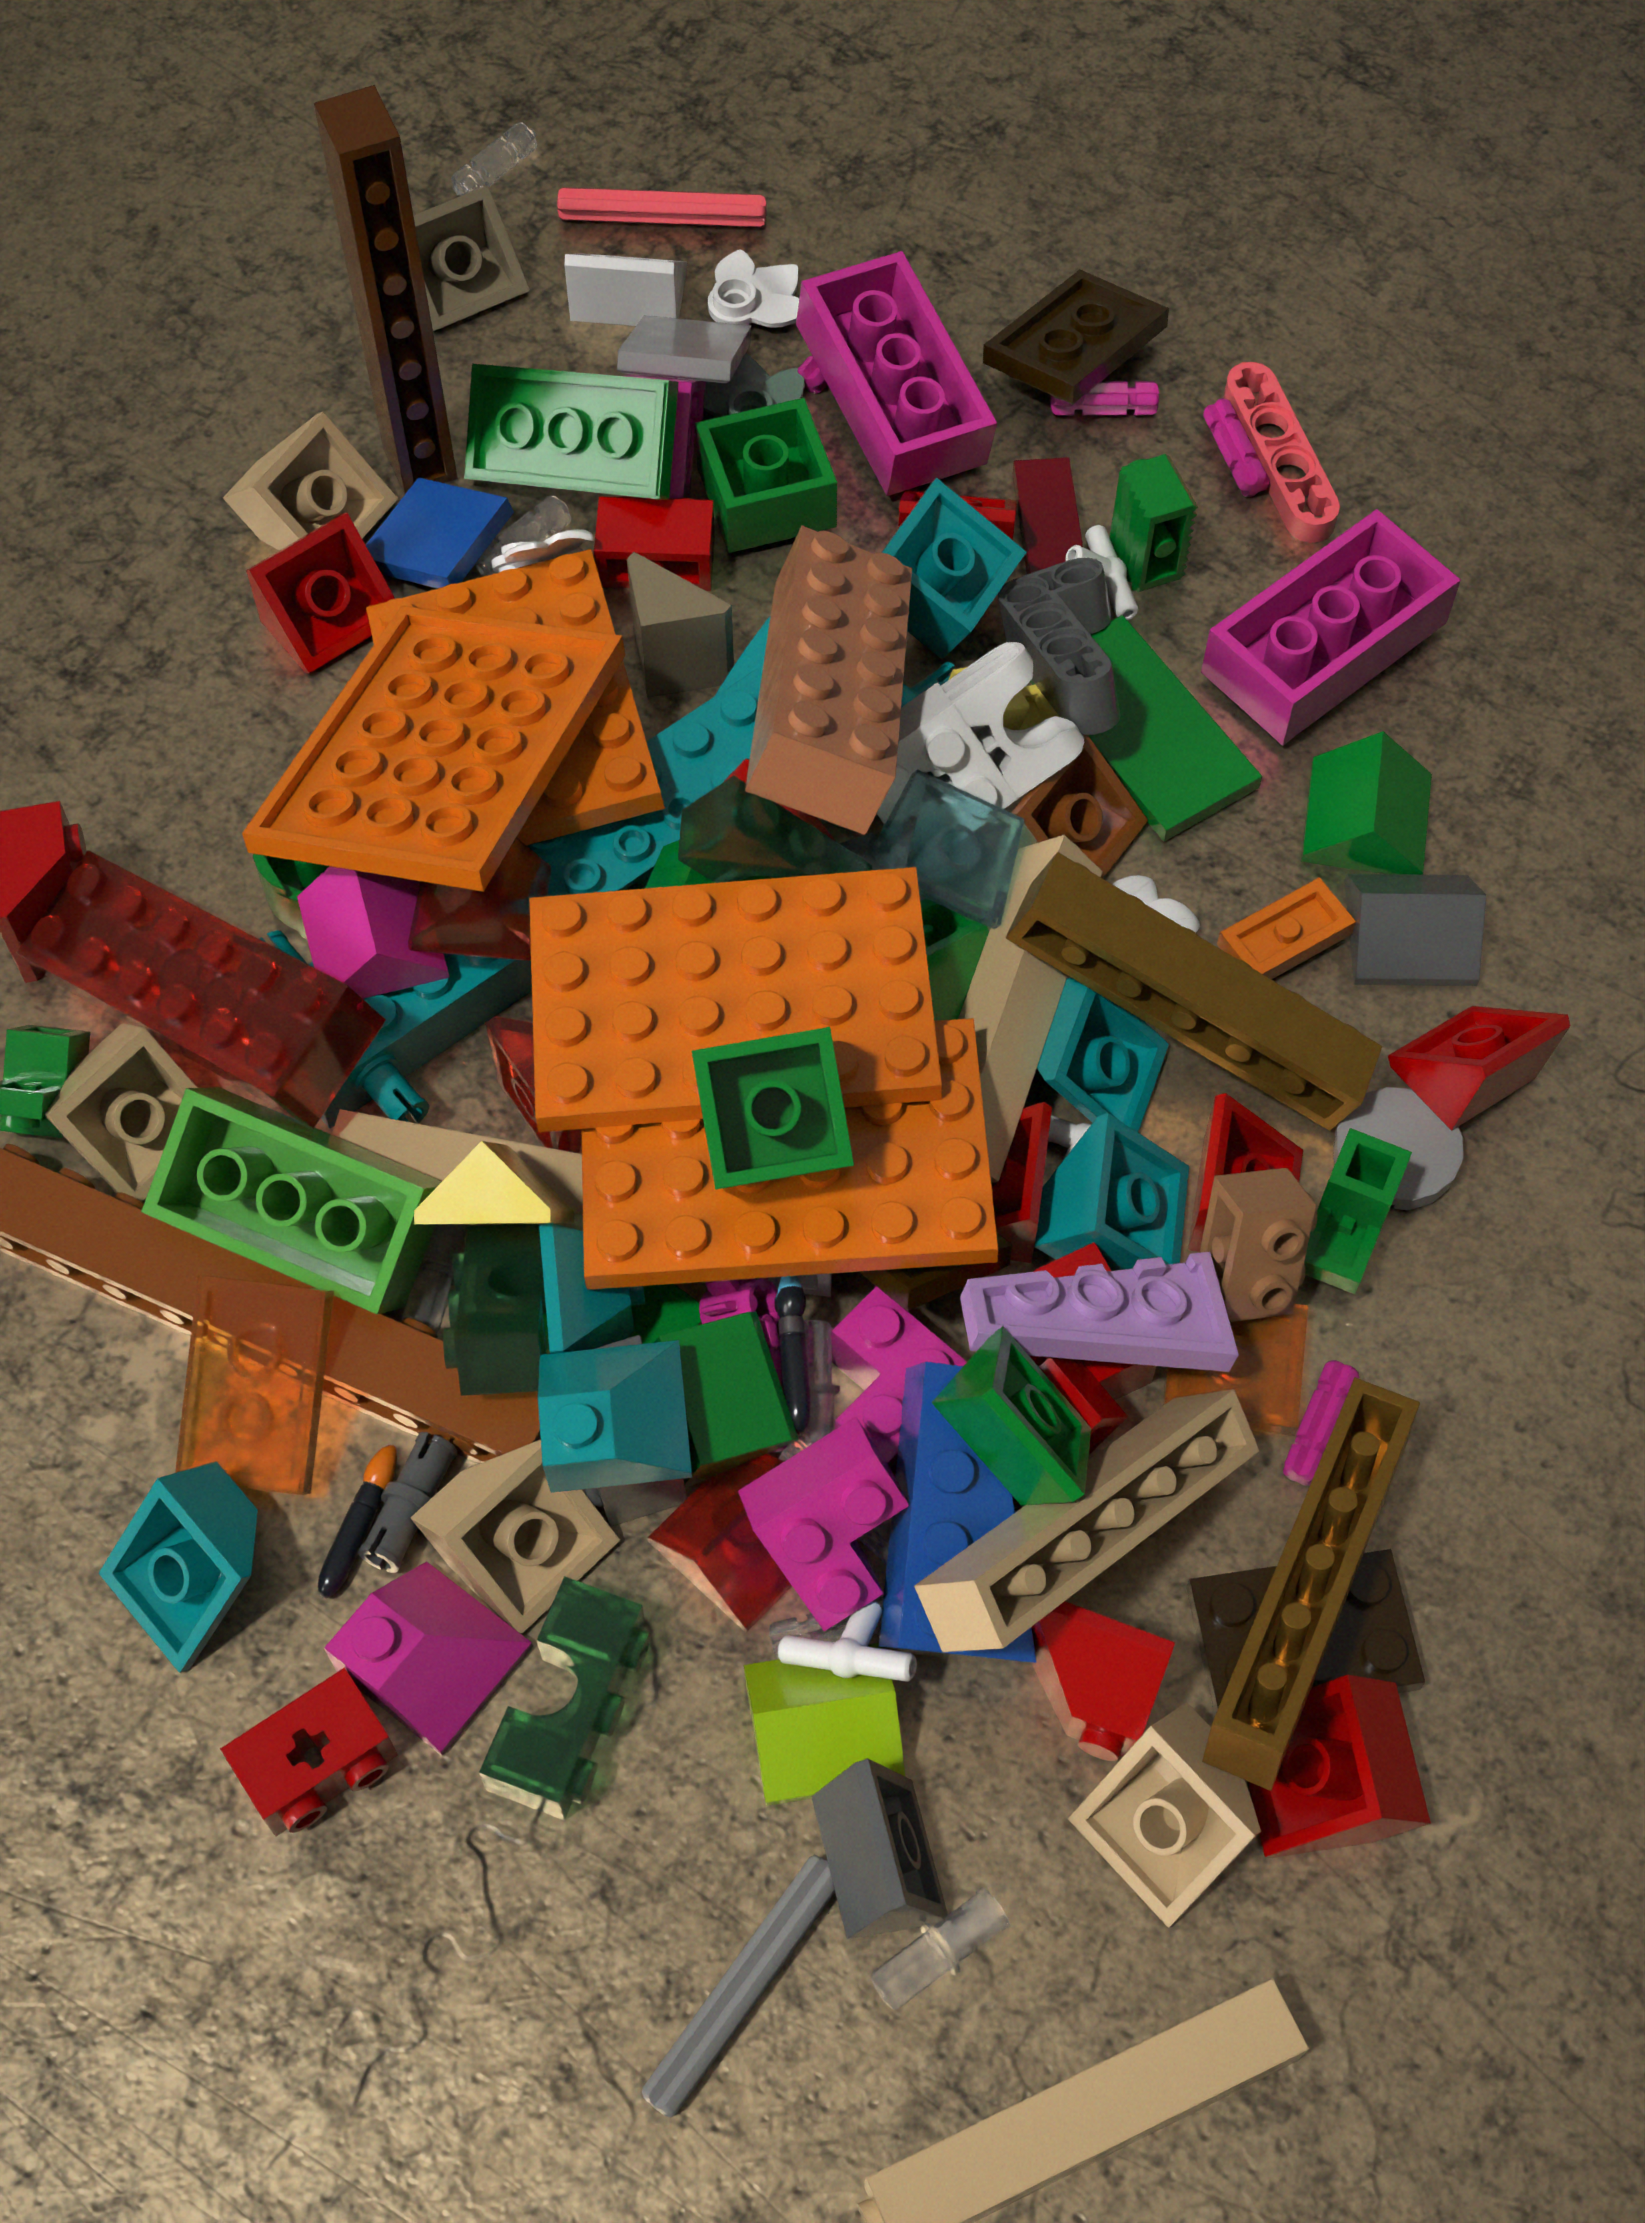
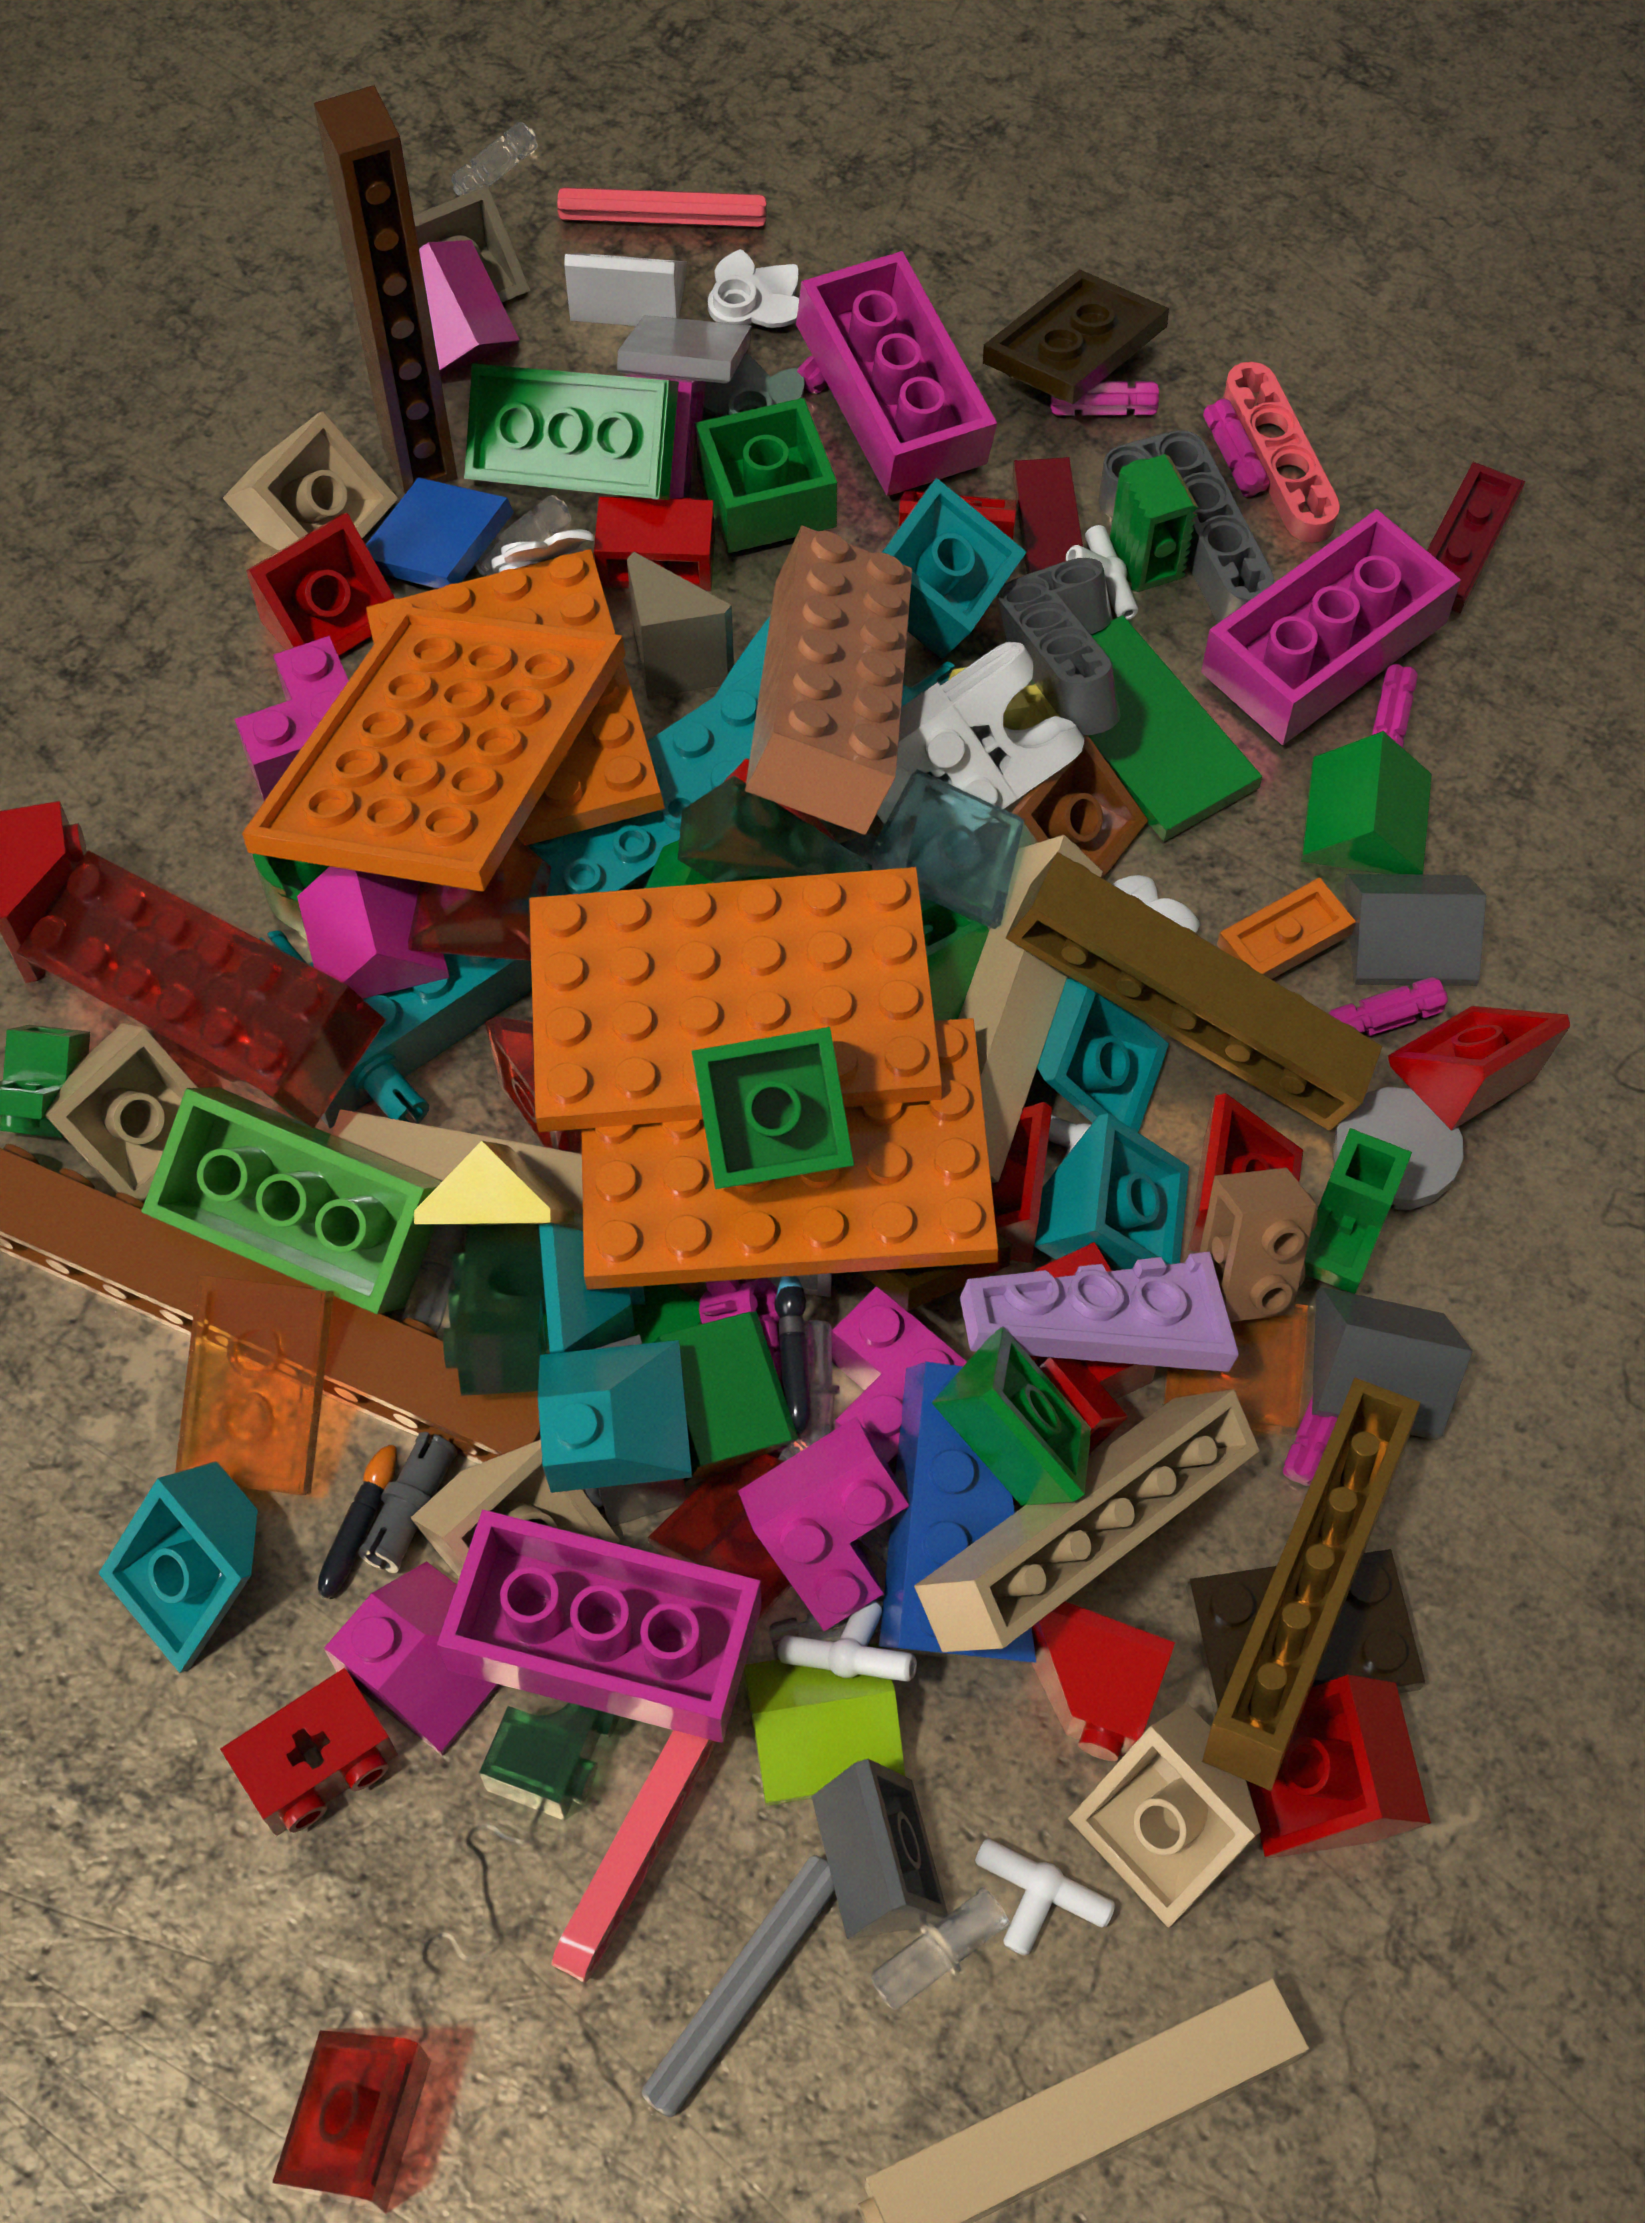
none -> dark pink brick [234,636,349,801]
none -> clear red slope [272,2030,431,2214]
none -> dark pink slope [419,240,520,376]
none -> dark pink brick [437,1509,761,1743]
none -> coral beam [552,1730,717,1983]
none -> white piece [975,1838,1115,1956]
none -> dark grey beam [1098,430,1274,623]
none -> dark grey slope [1312,1287,1473,1440]
none -> dark pink axle [1329,977,1448,1036]
none -> dark pink axle [1372,664,1418,748]
none -> dark red tile [1427,462,1526,614]

